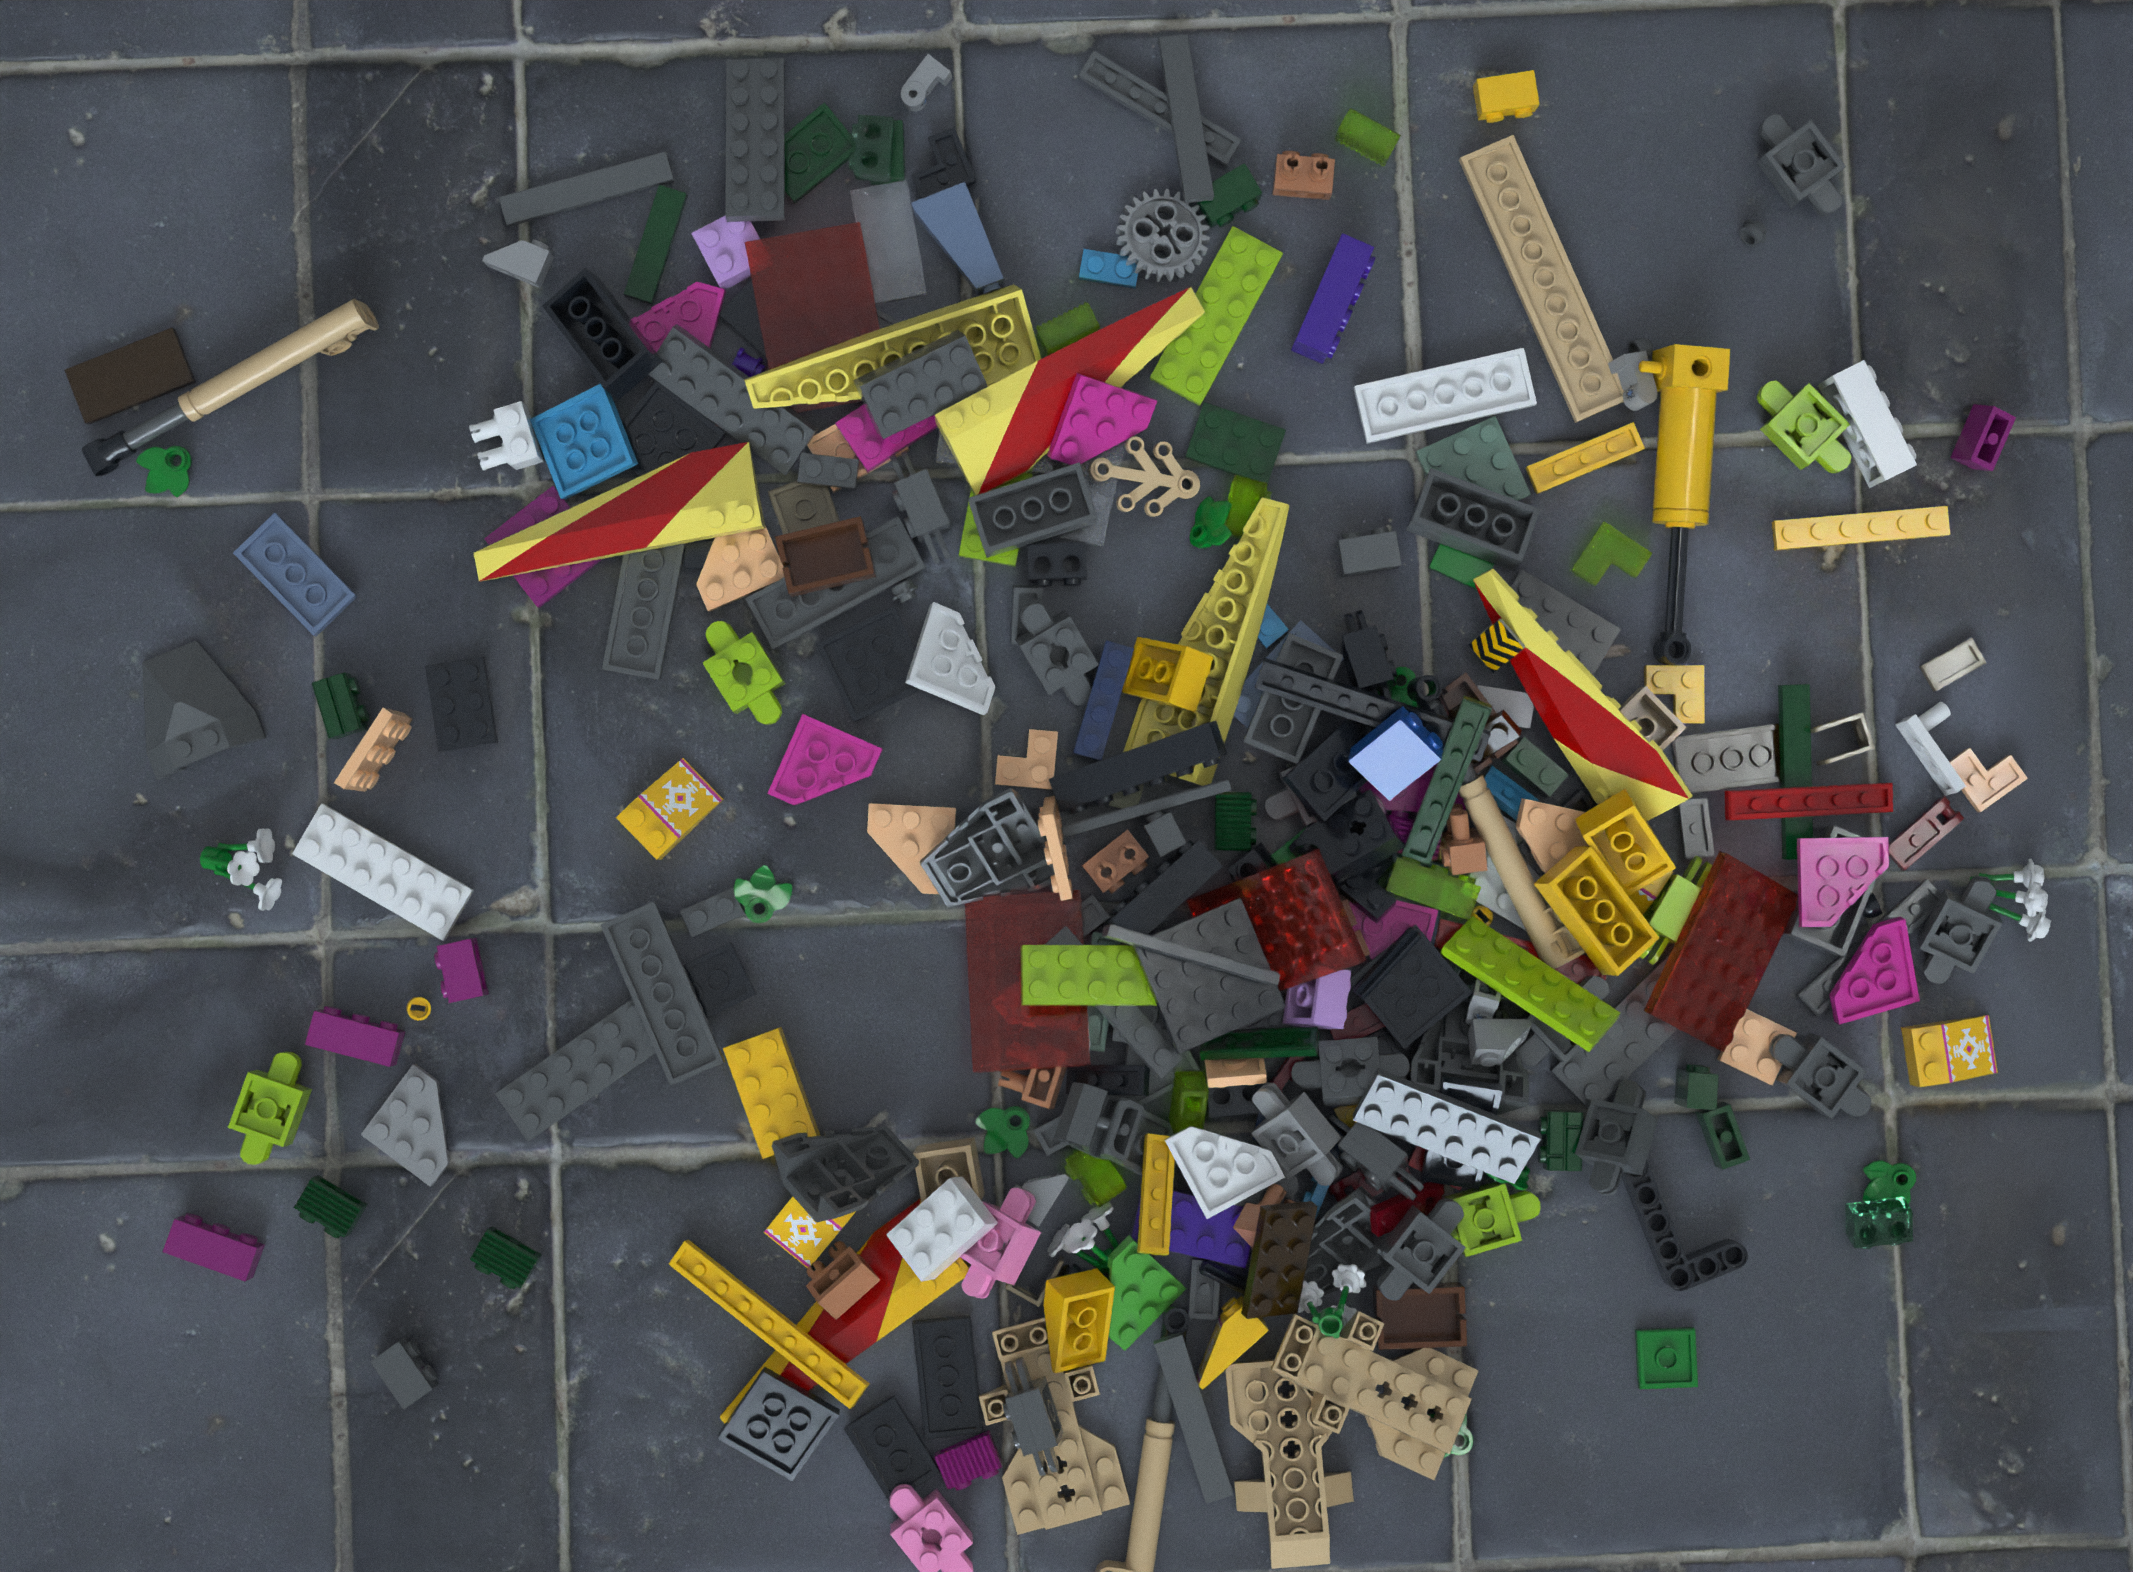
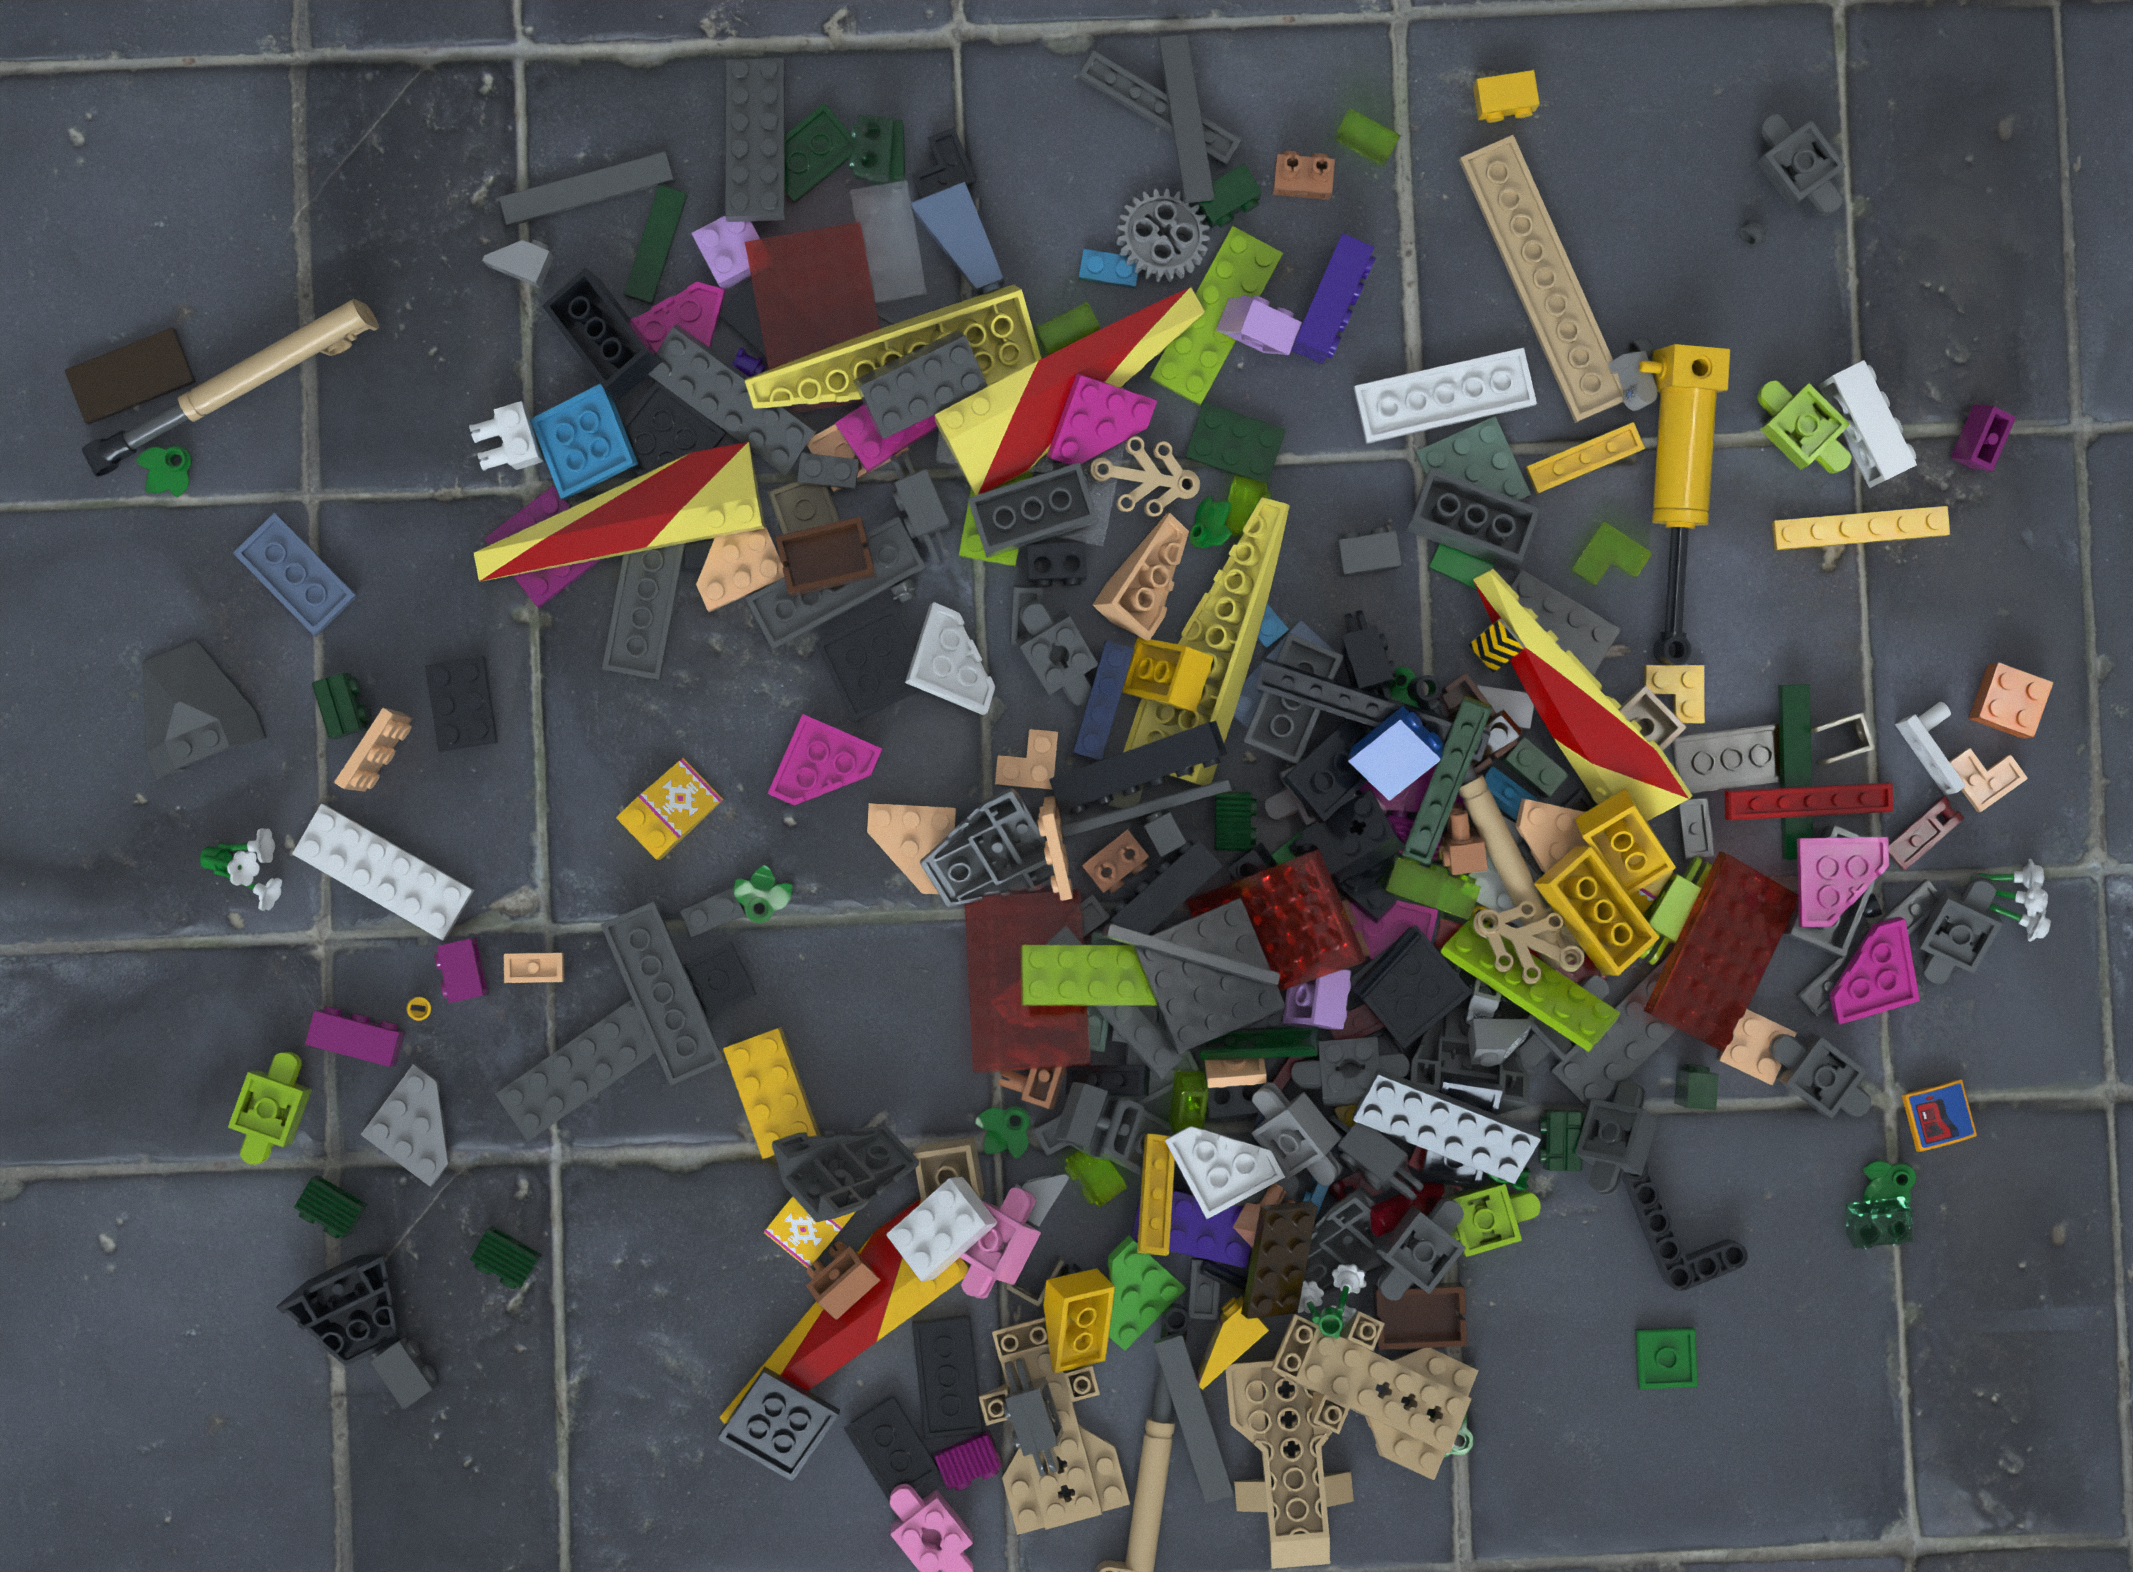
magenta brick [162,1213,265,1281] -> none
yellow plate [669,1239,870,1409] -> none
lime brick [703,621,786,725] -> none
light grey leg [901,54,952,112] -> none
white plant [1047,1202,1119,1275] -> none
dark green brick [1695,1101,1750,1170] -> none
yellow slope [1901,1015,1998,1087] -> none
tile [1919,638,1986,692] -> none
none -> black wedge [276,1254,399,1367]
none -> light nougat plate [504,953,564,983]
none -> light nougat wedge [1092,513,1189,640]
none -> lavender brick [1216,295,1302,355]
none -> tan plant [1473,901,1584,984]
none -> slope [1901,1079,1977,1152]
none -> brick [1968,662,2054,739]

